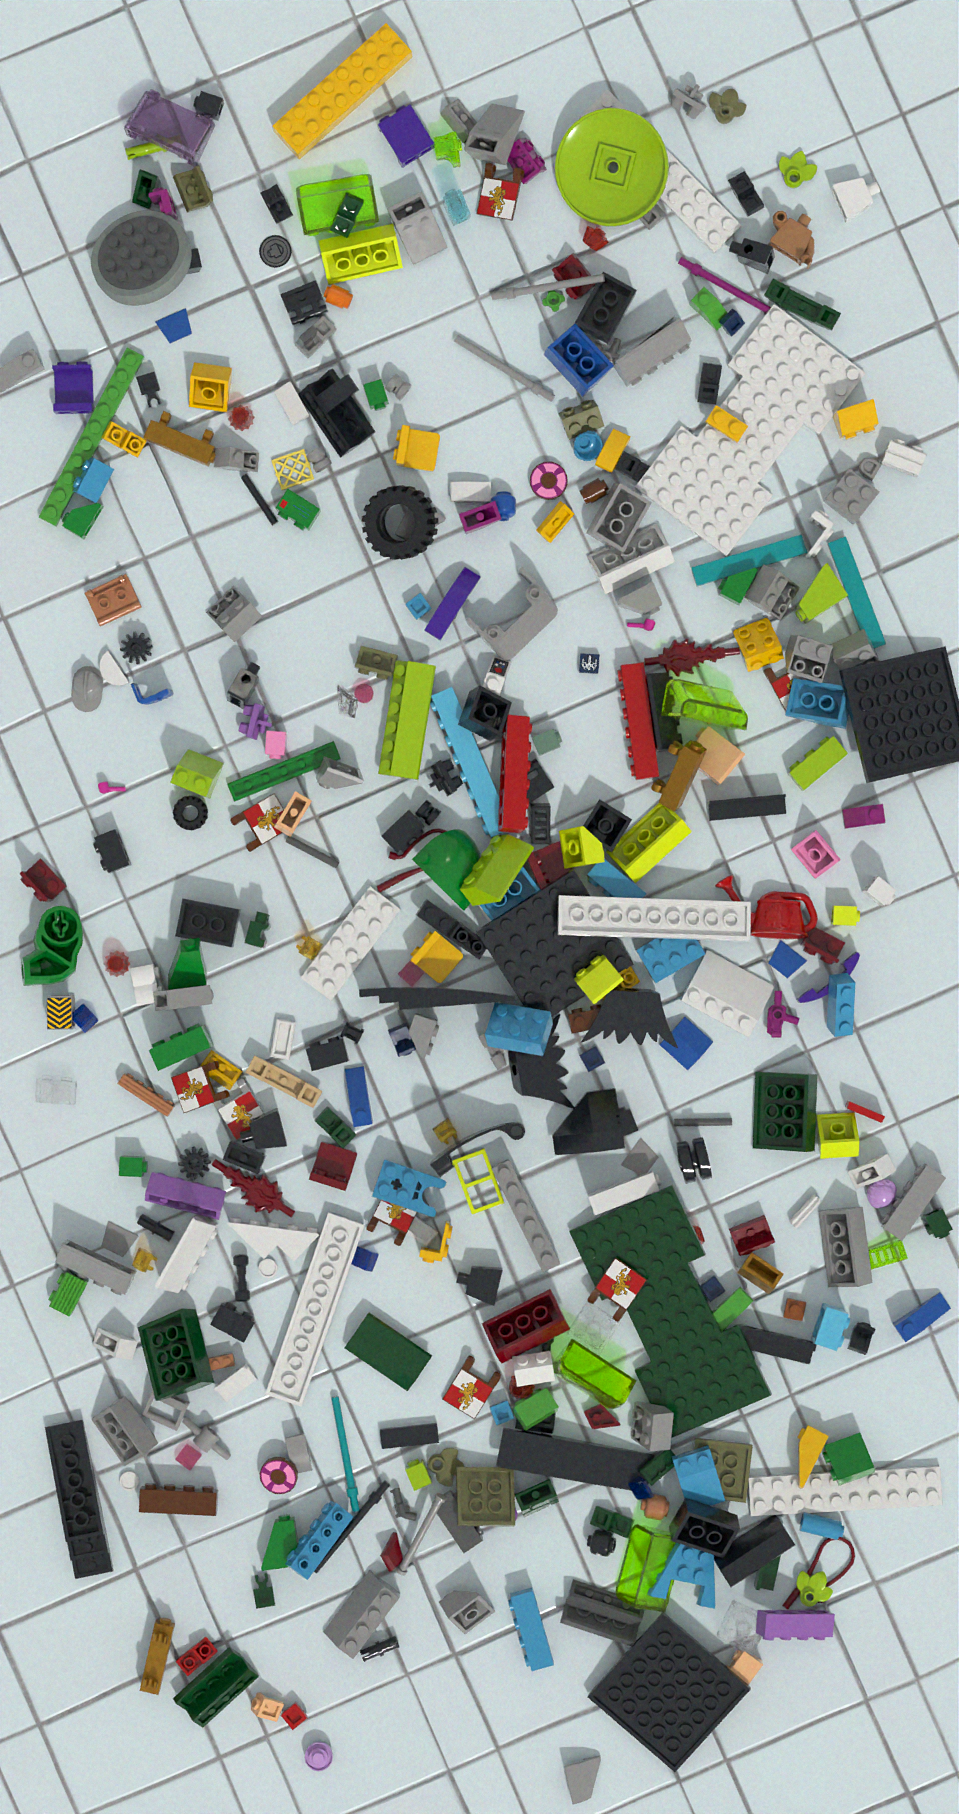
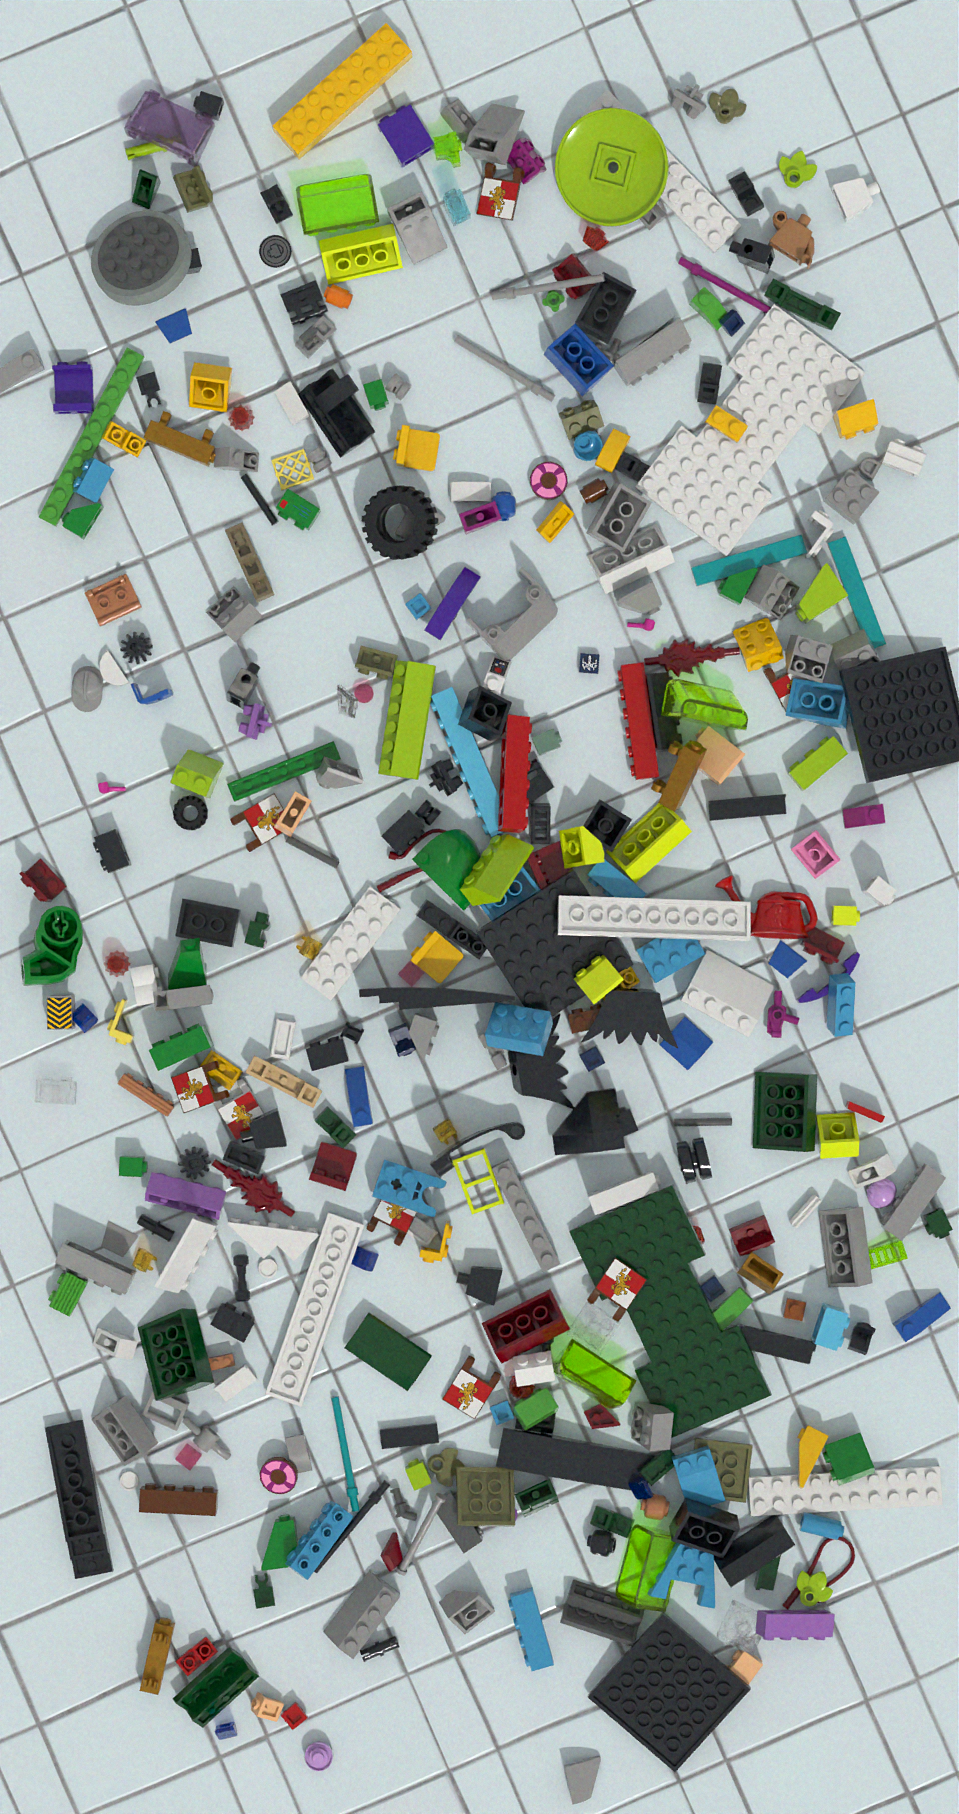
magenta bracket [149,187,178,220] -> none
bright pink brick [265,731,287,759] -> none
dark green slope [330,192,364,238] -> none
light grey sticker [621,1138,659,1175] -> none
none -> light yellow bracket [107,999,135,1045]
none -> clear blue slope [215,1722,238,1740]
none -> dark tan slope [225,522,275,603]

